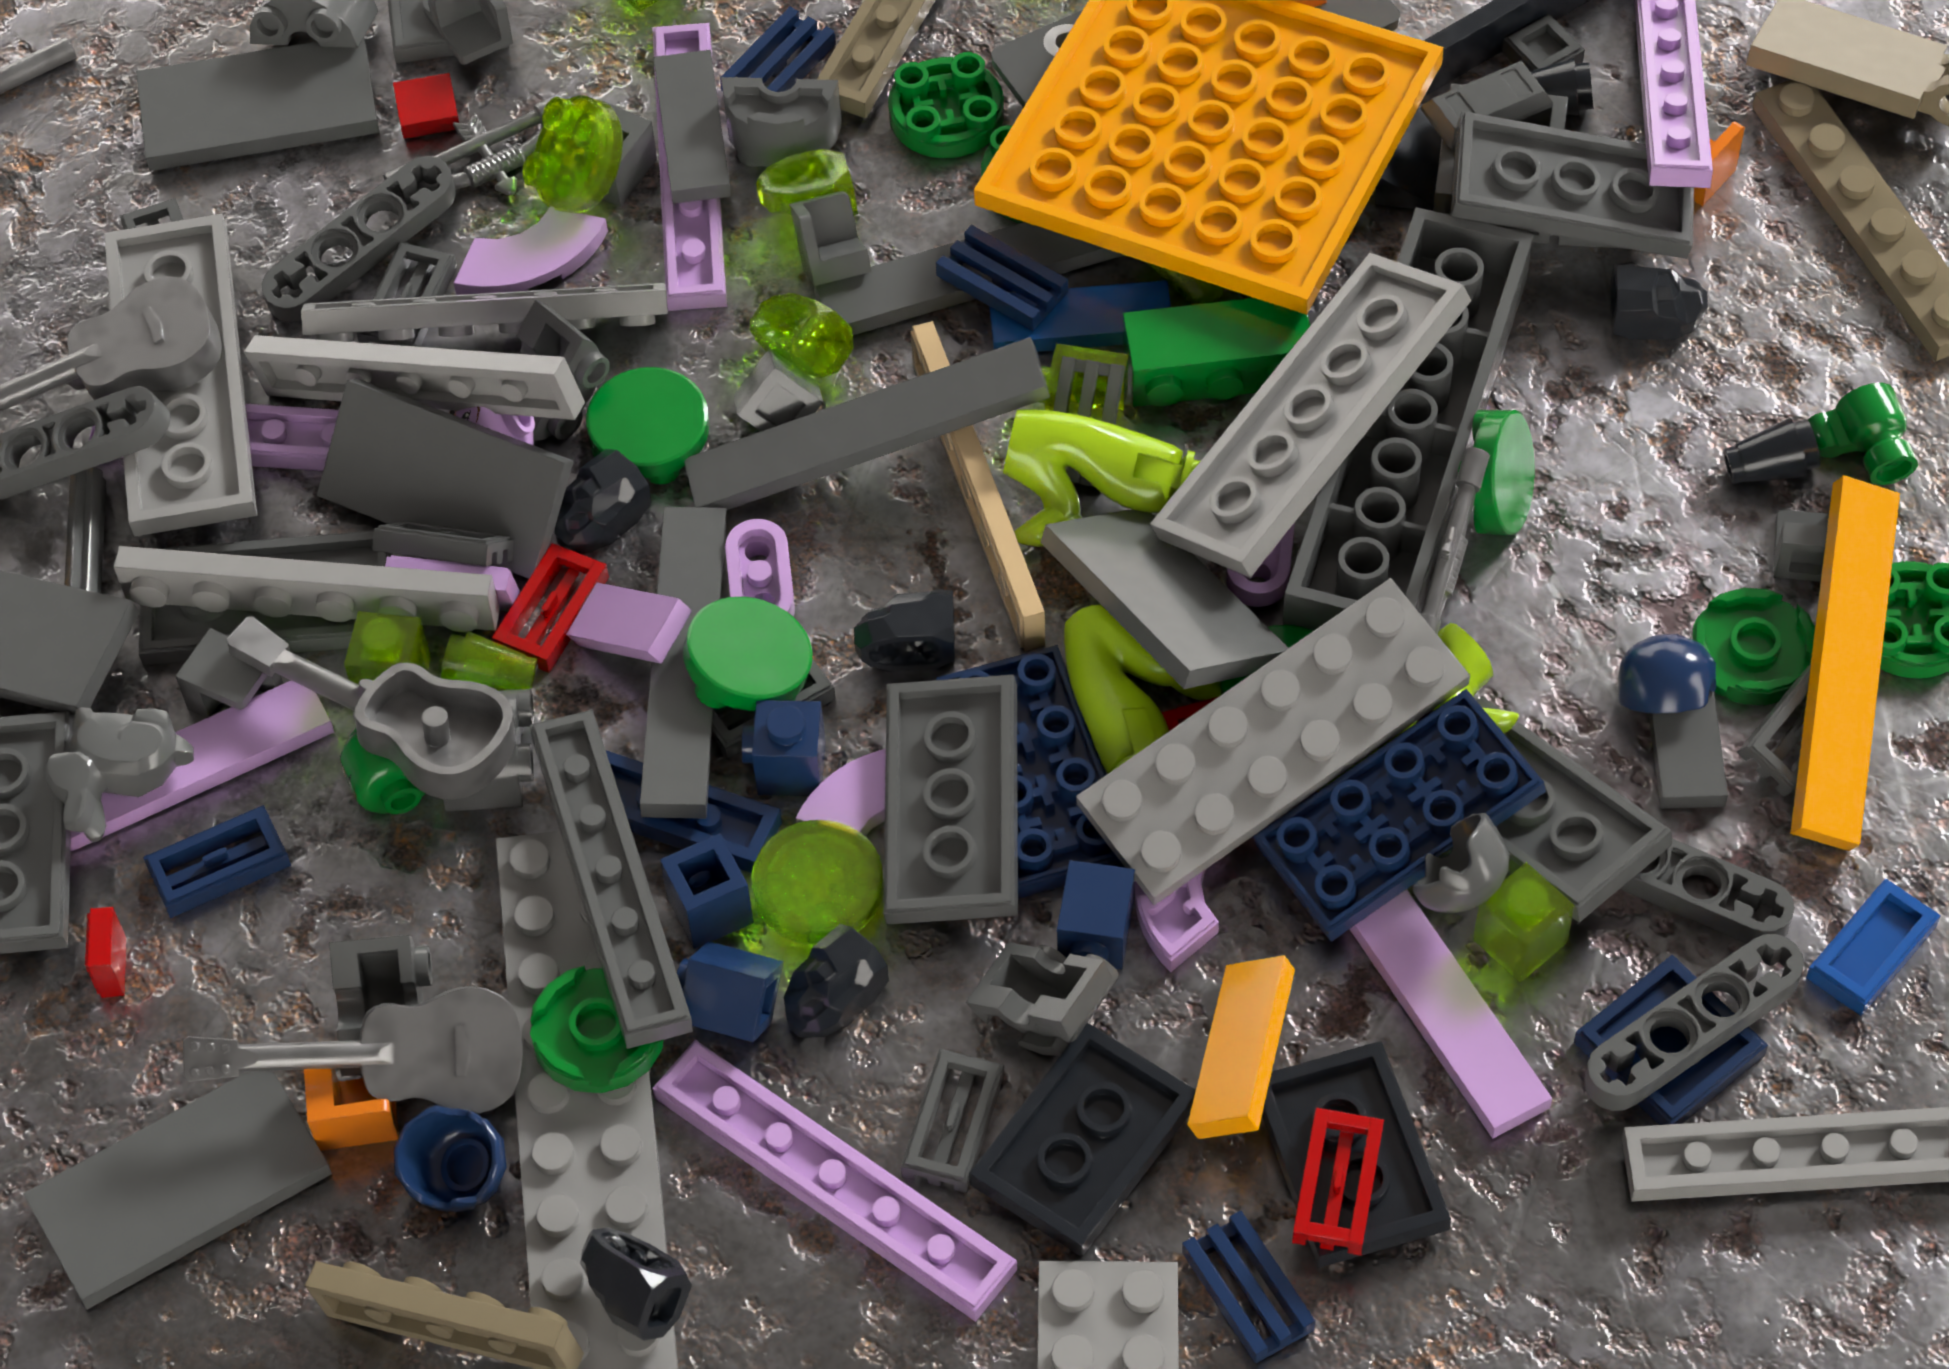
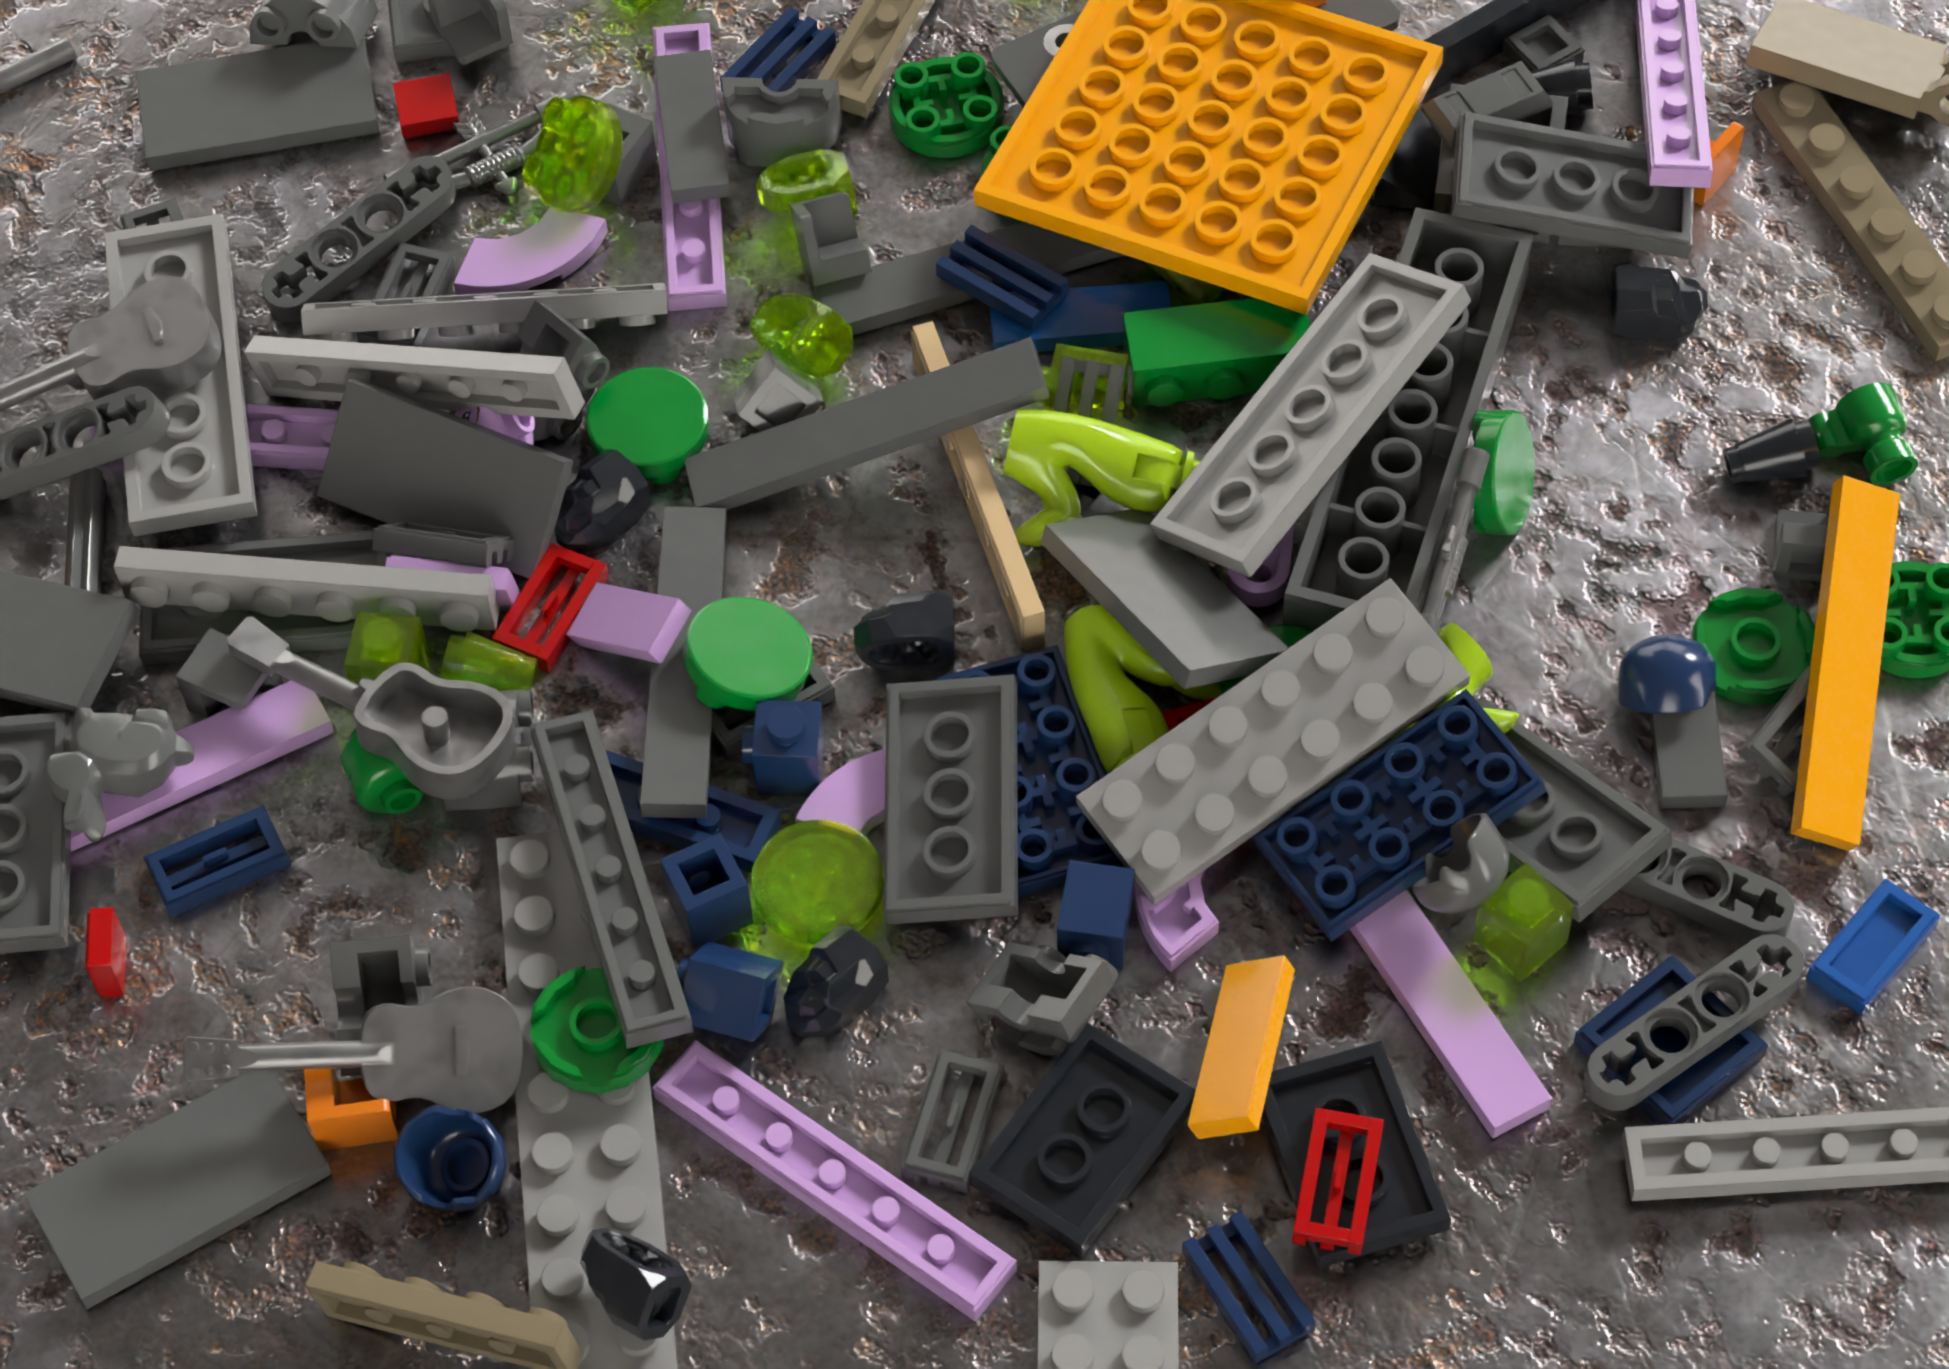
lavender plate [725,519,795,617] -> none

